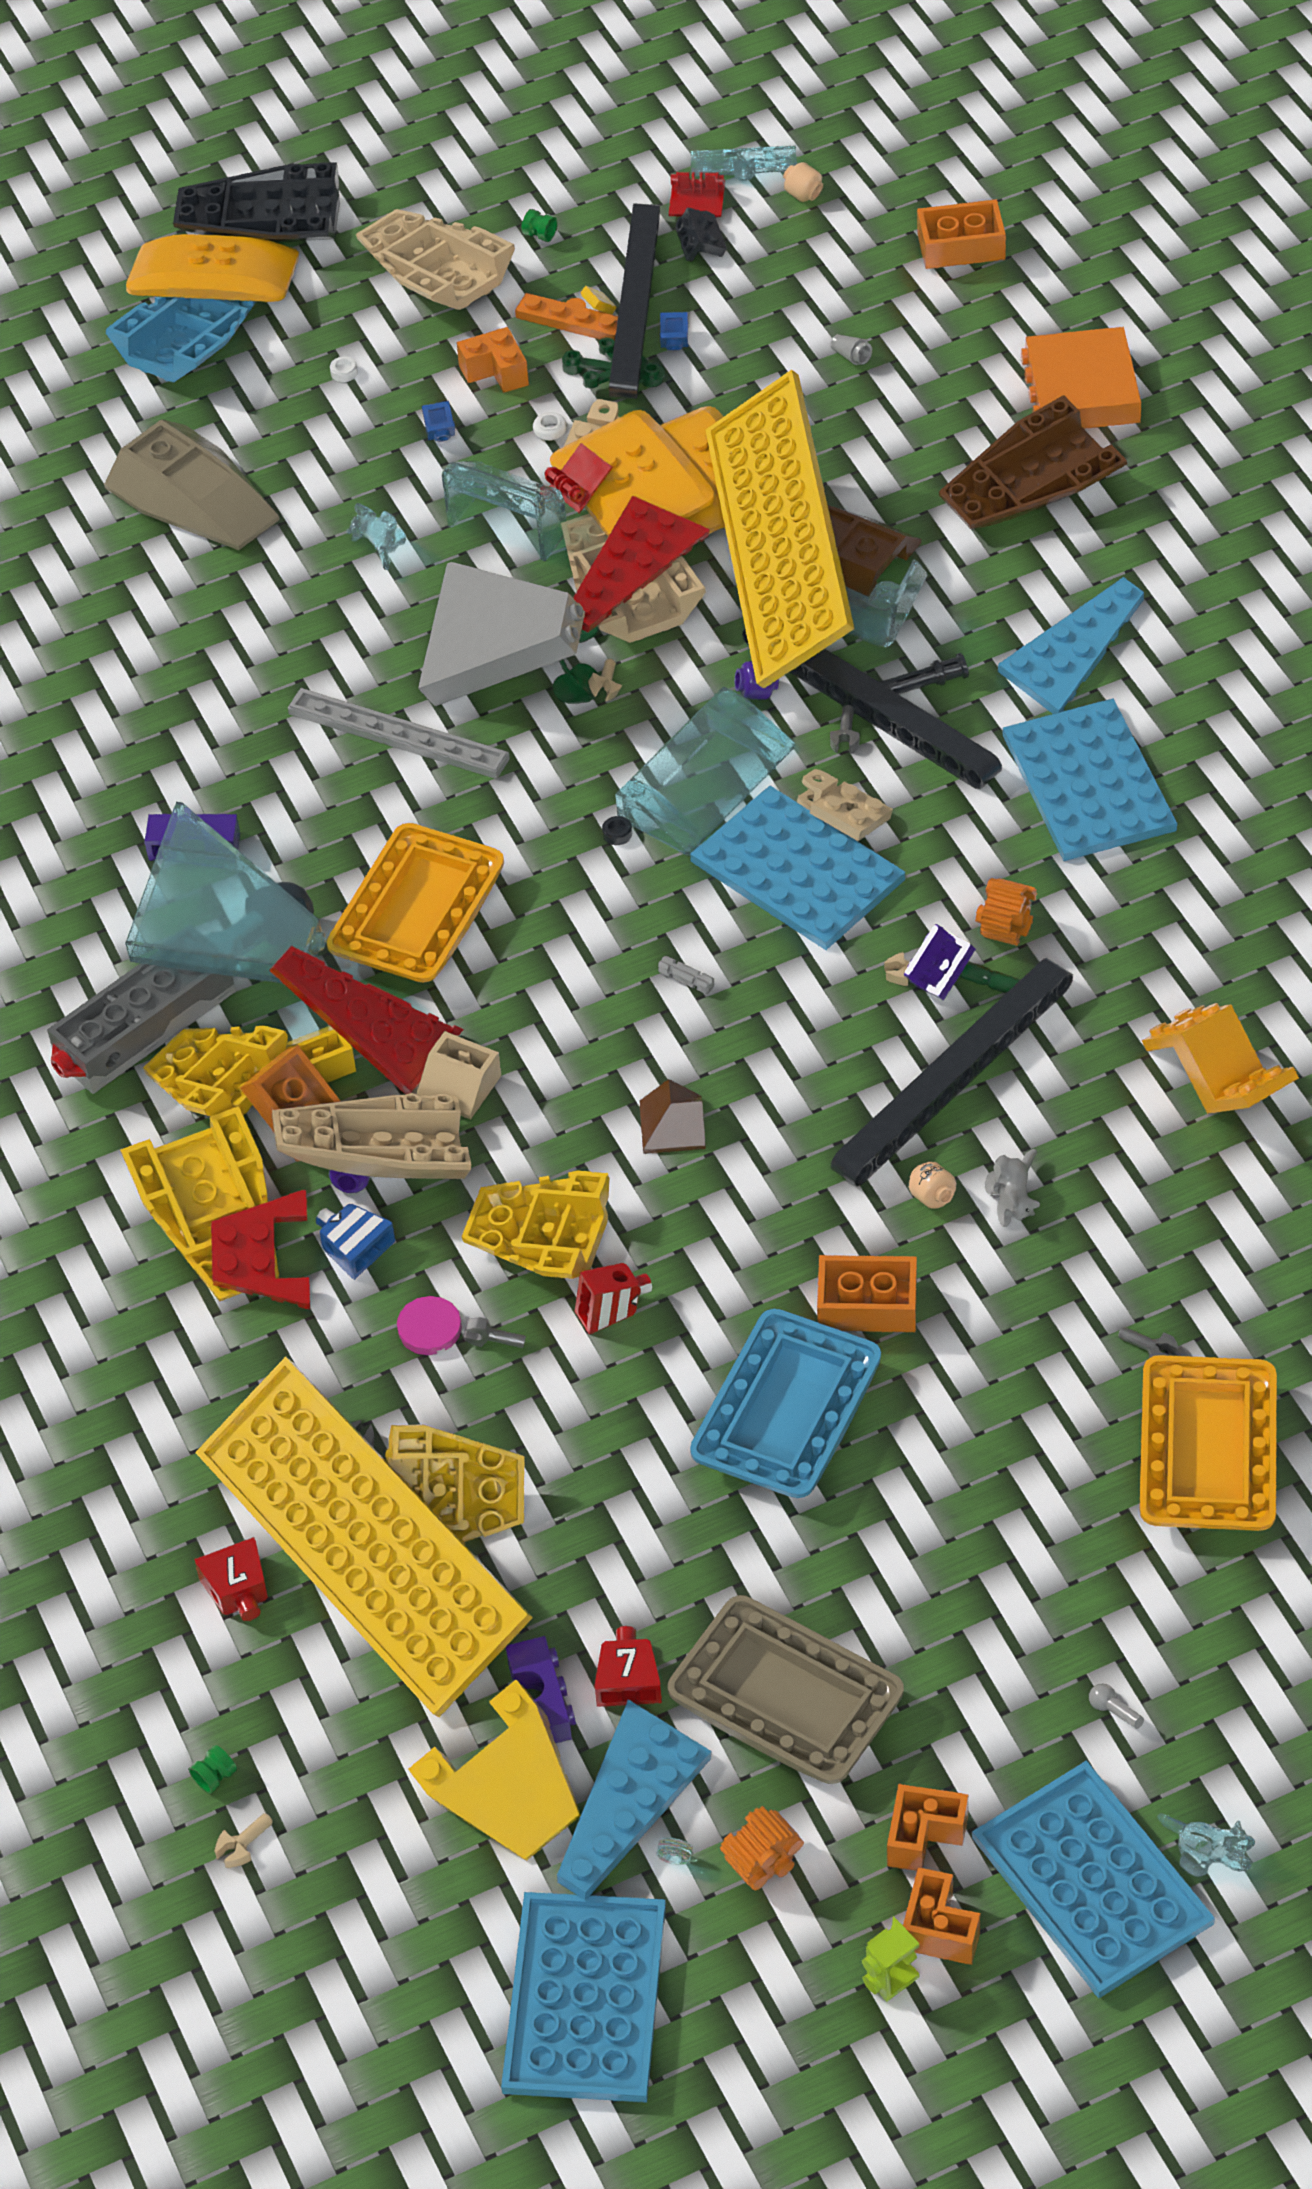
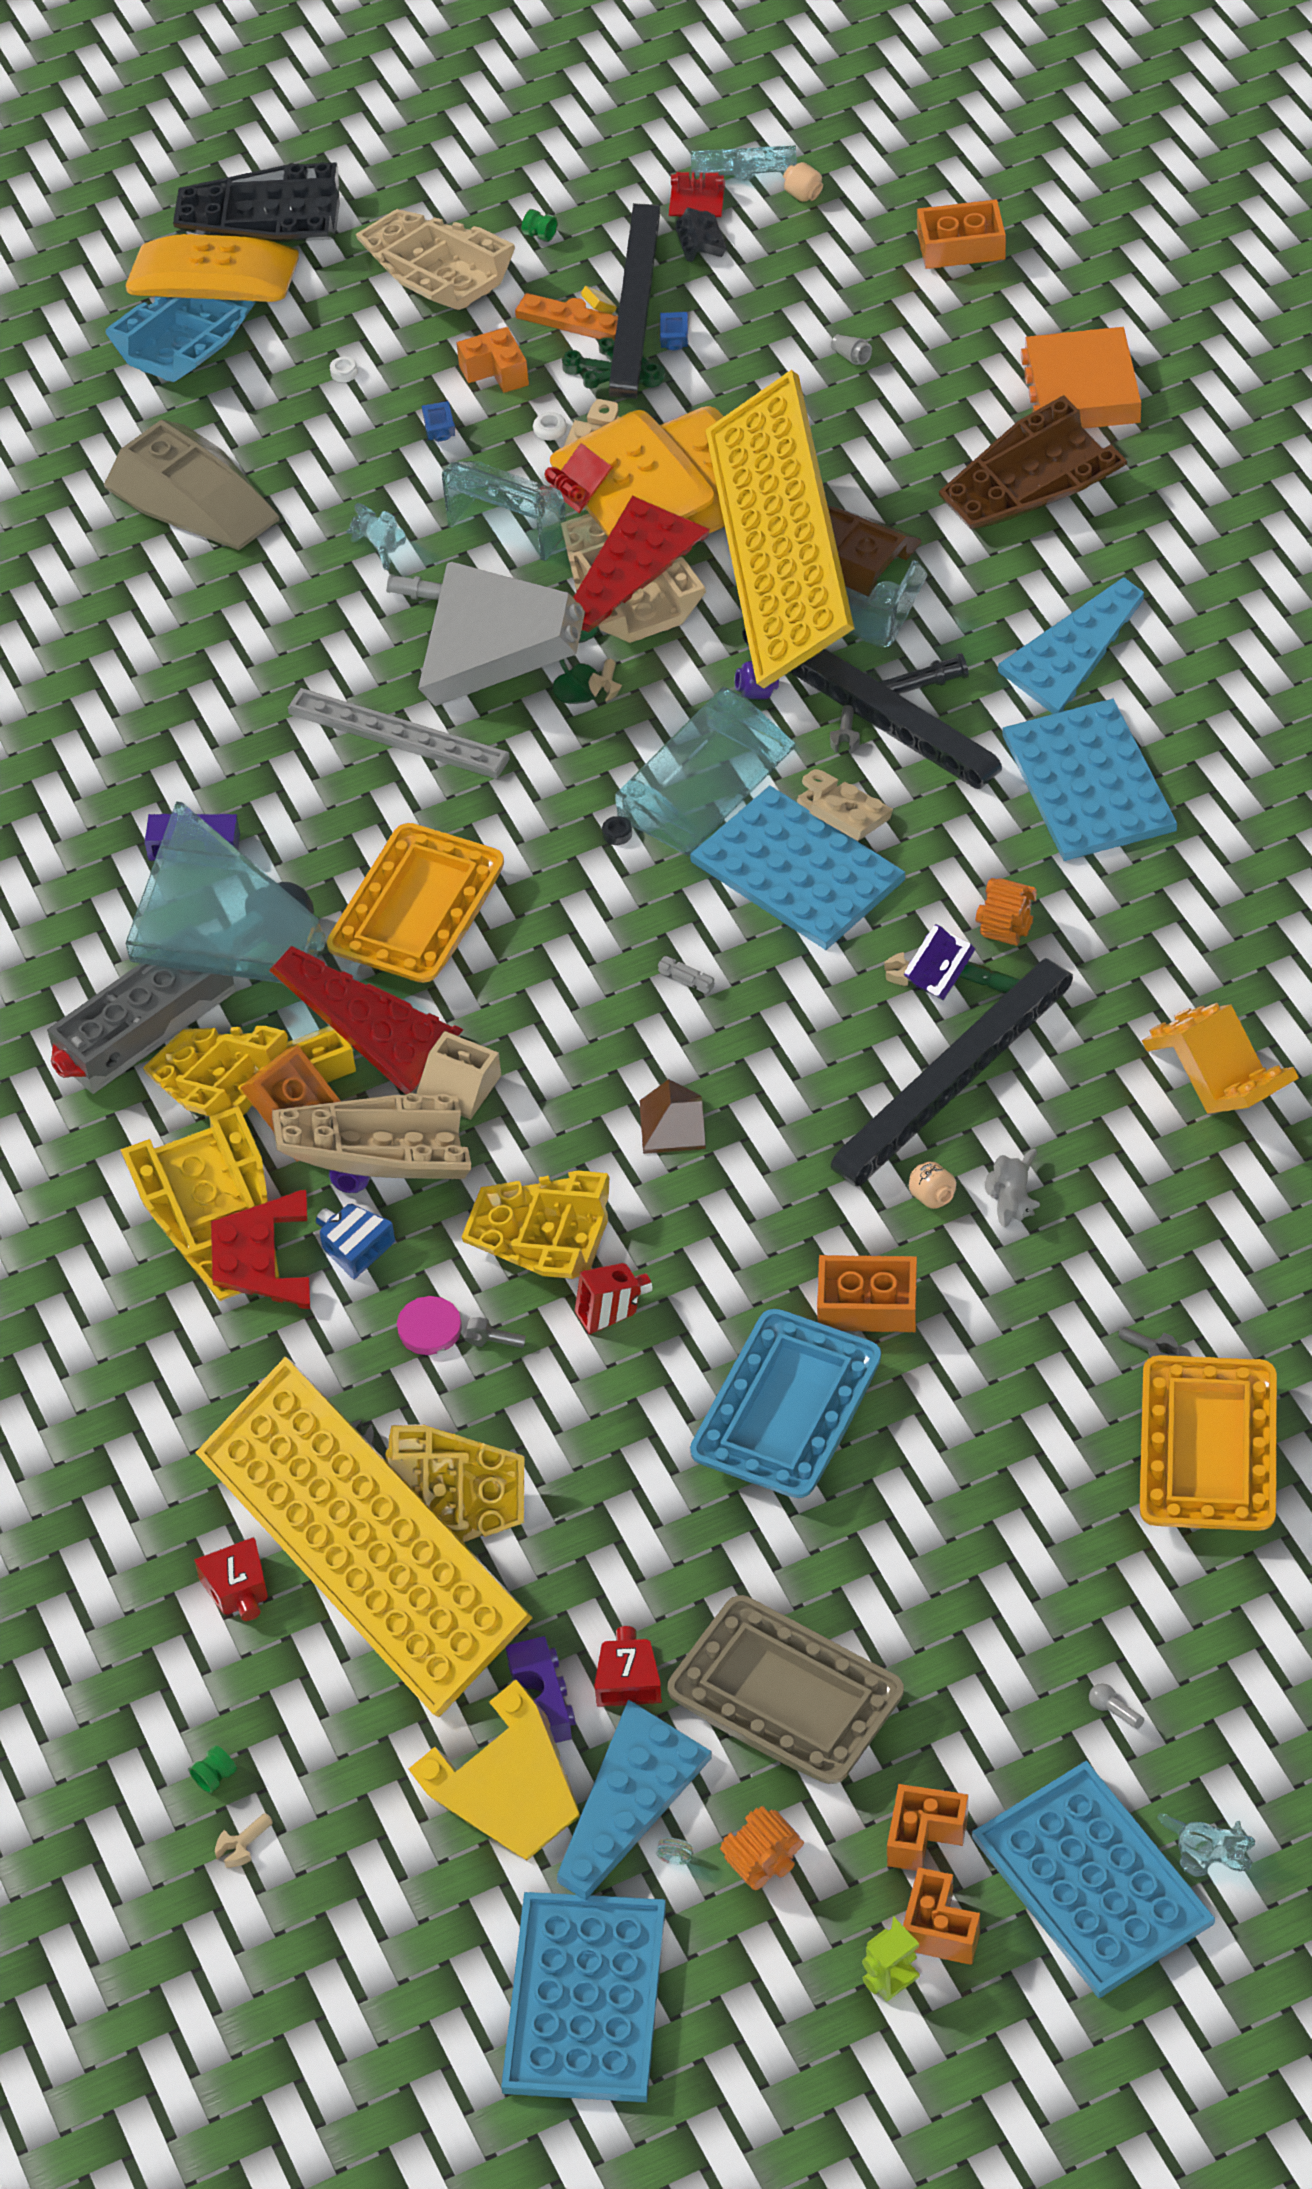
none -> light grey pin [386,574,442,600]

